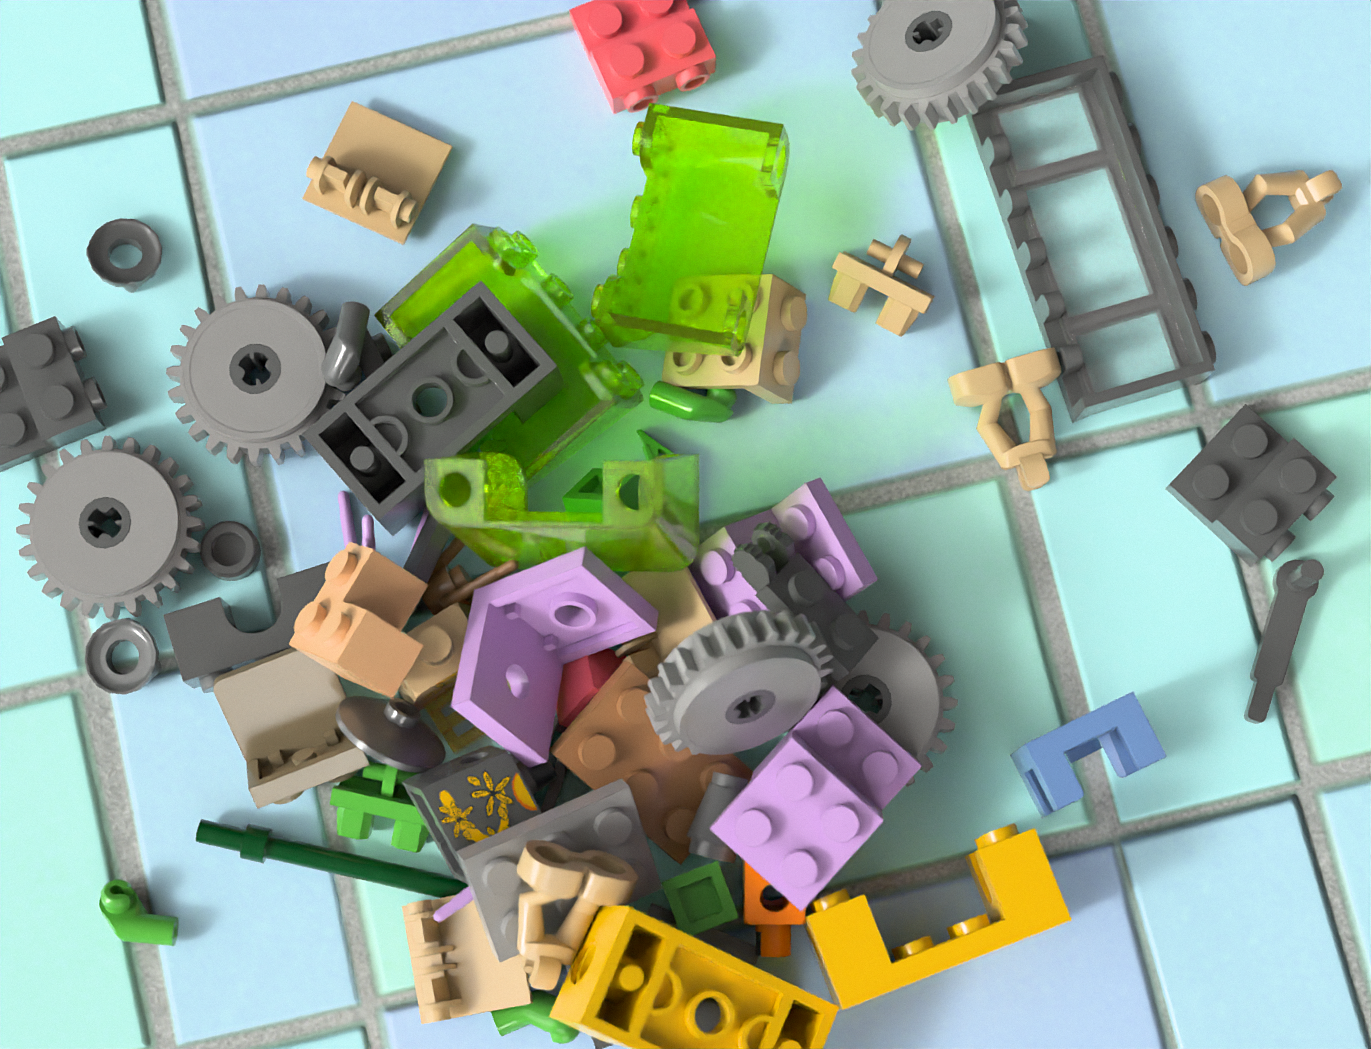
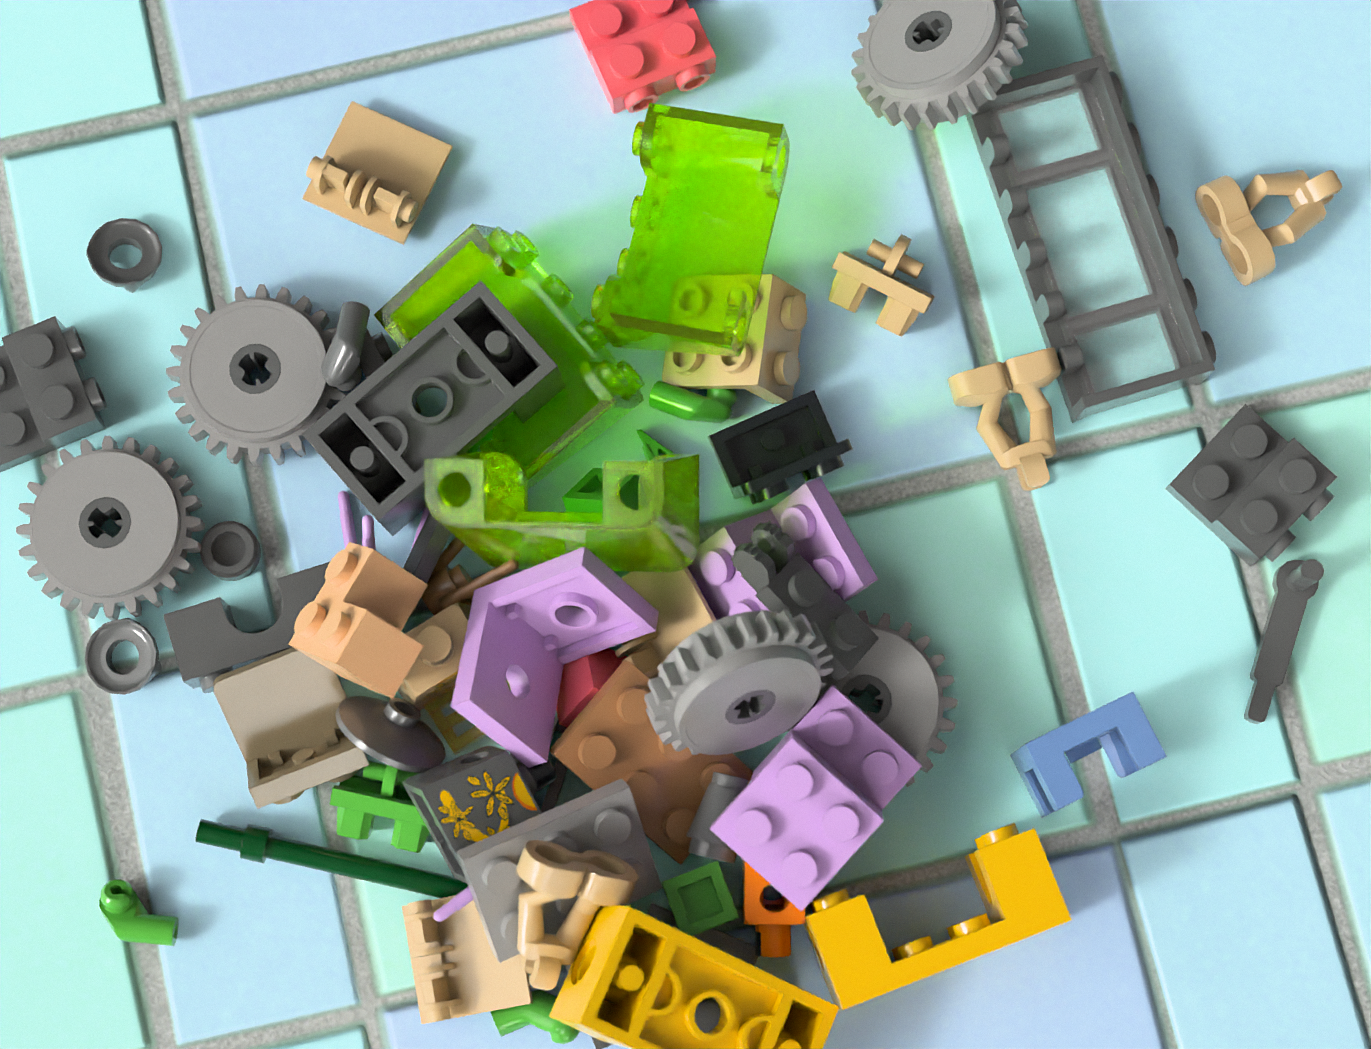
none -> black bracket [707,390,853,505]

